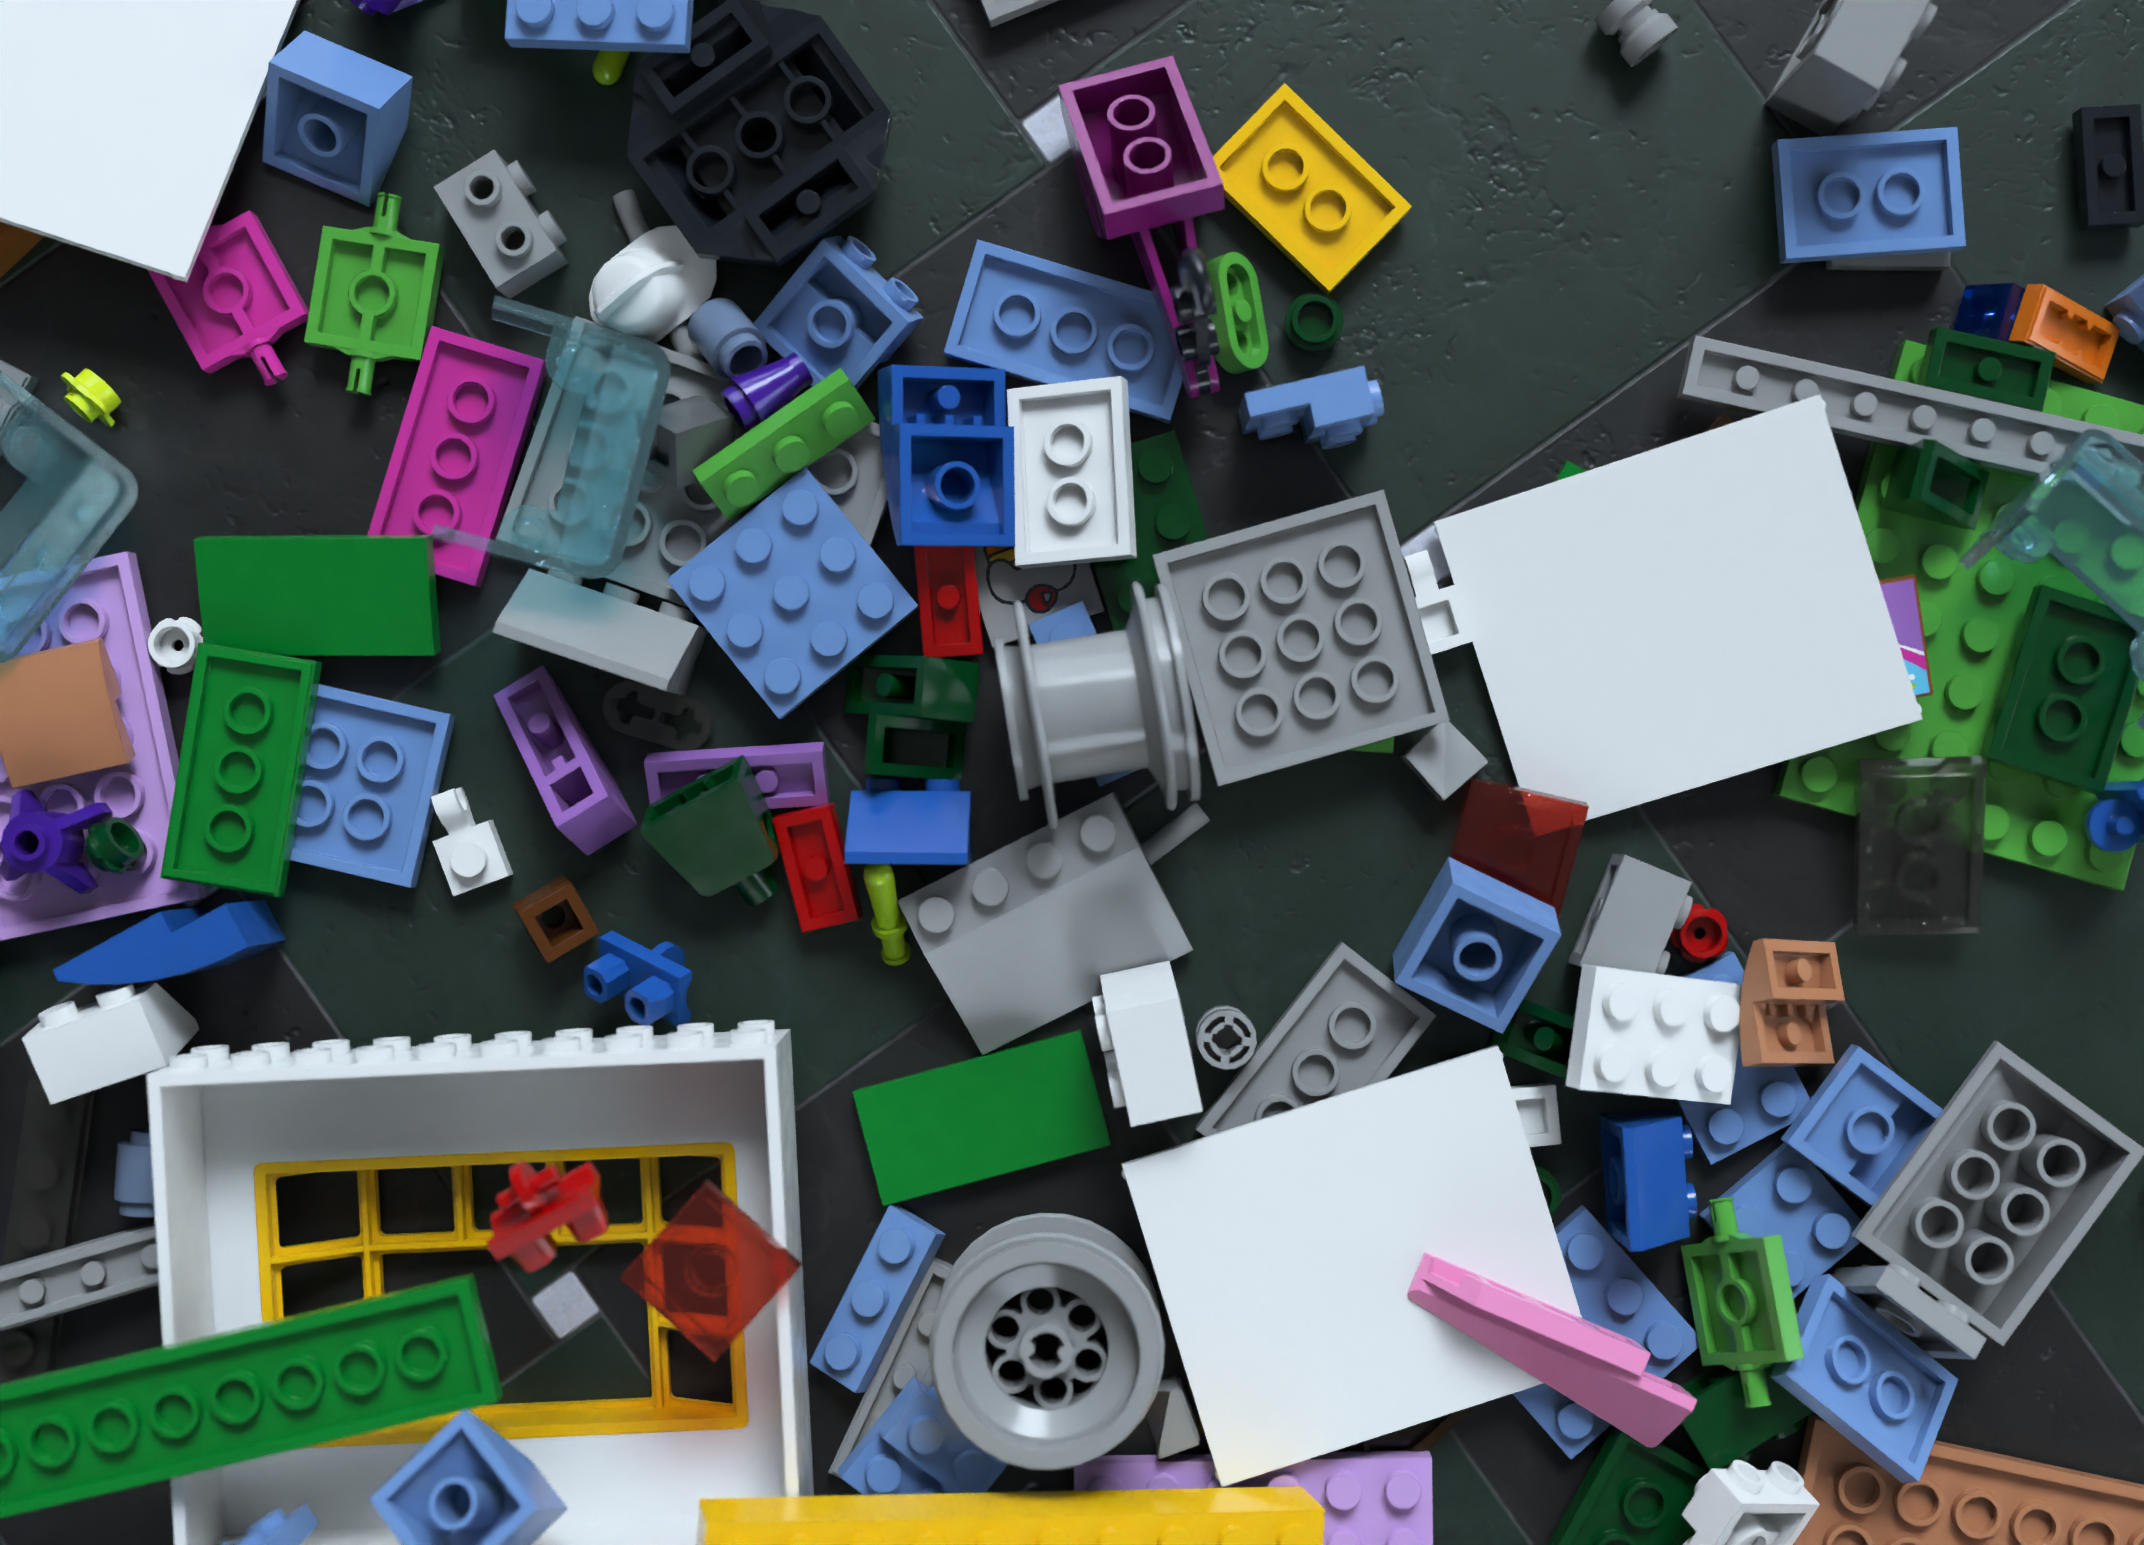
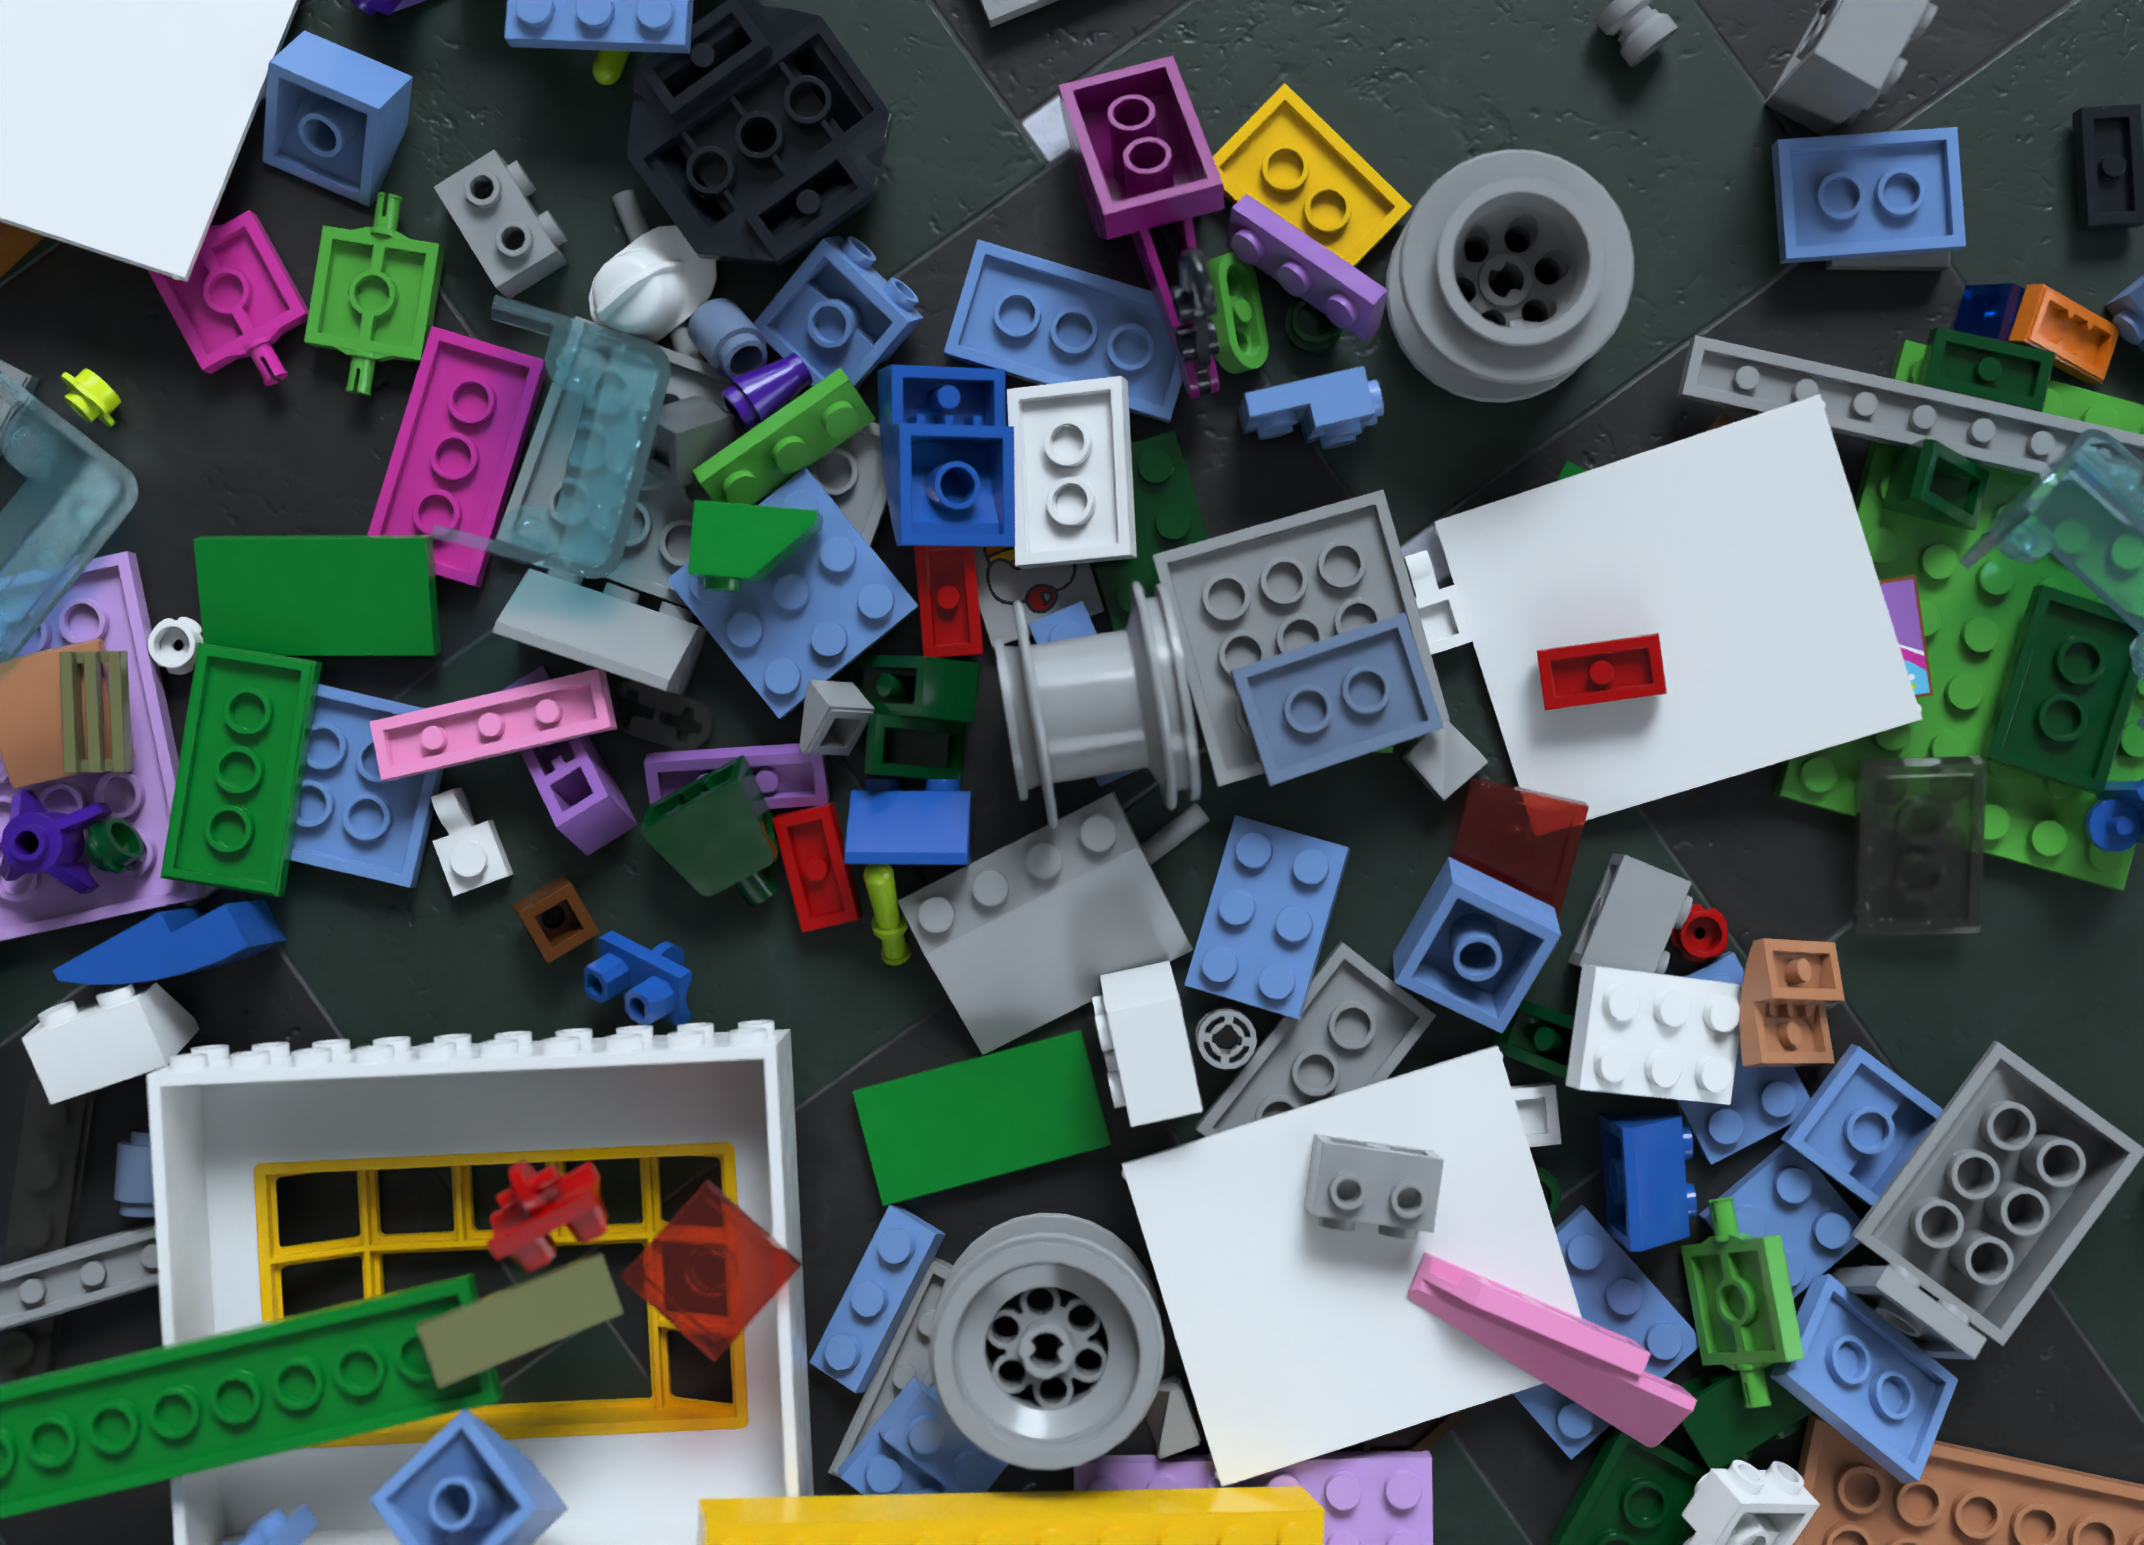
none -> olive tile [59,651,132,773]
none -> bright pink plate [369,668,617,781]
none -> olive tile [416,1251,624,1388]
none -> green slope [688,500,823,593]
none -> light grey slope [799,680,875,756]
none -> medium blue plate [1184,815,1351,1020]
none -> medium lavender plate [1226,194,1388,342]
none -> sand blue plate [1230,612,1444,786]
none -> light grey brick [1304,1134,1444,1239]
none -> light grey wheel [1385,150,1634,403]
none -> red plate [1537,633,1667,710]

